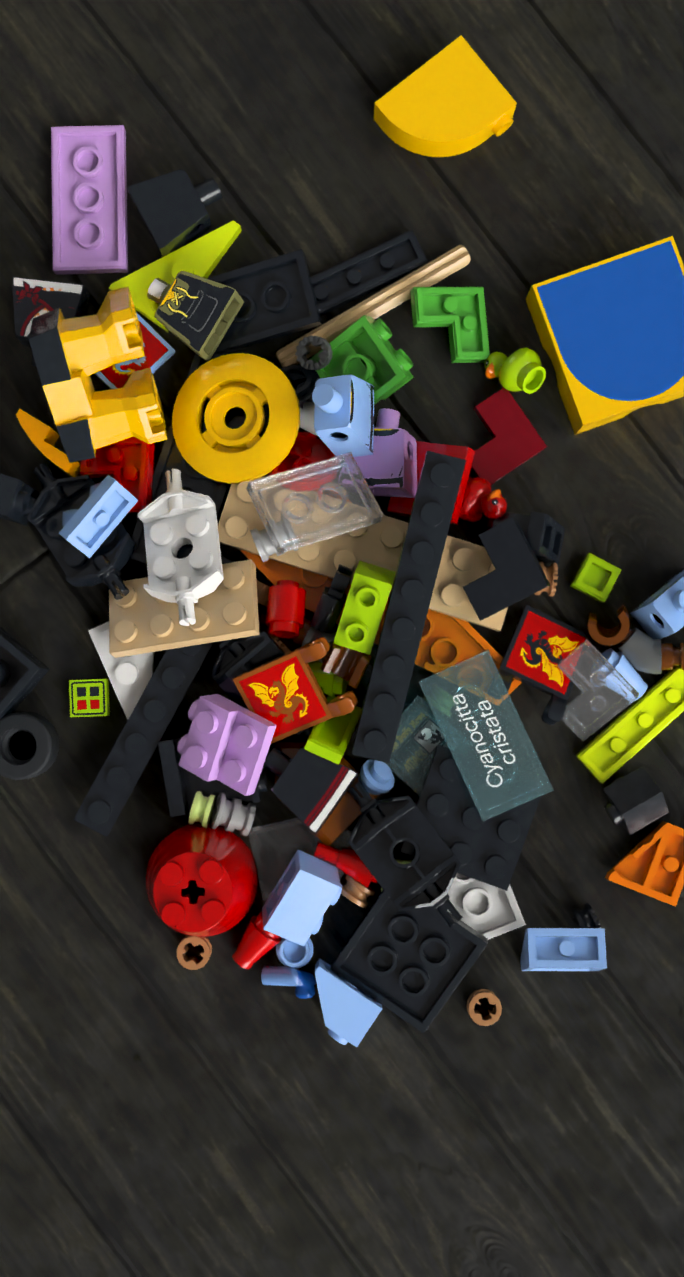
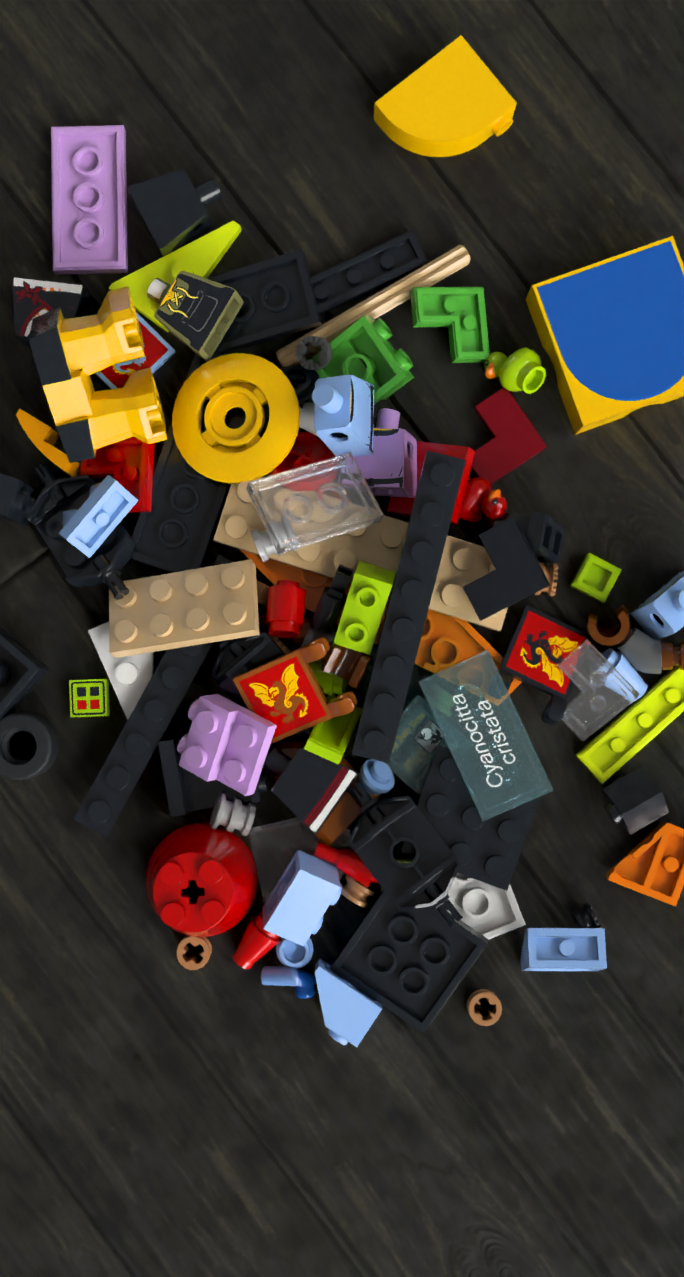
white plate [137,469,224,626] -> none
yellowish green bush [188,791,216,828] -> none

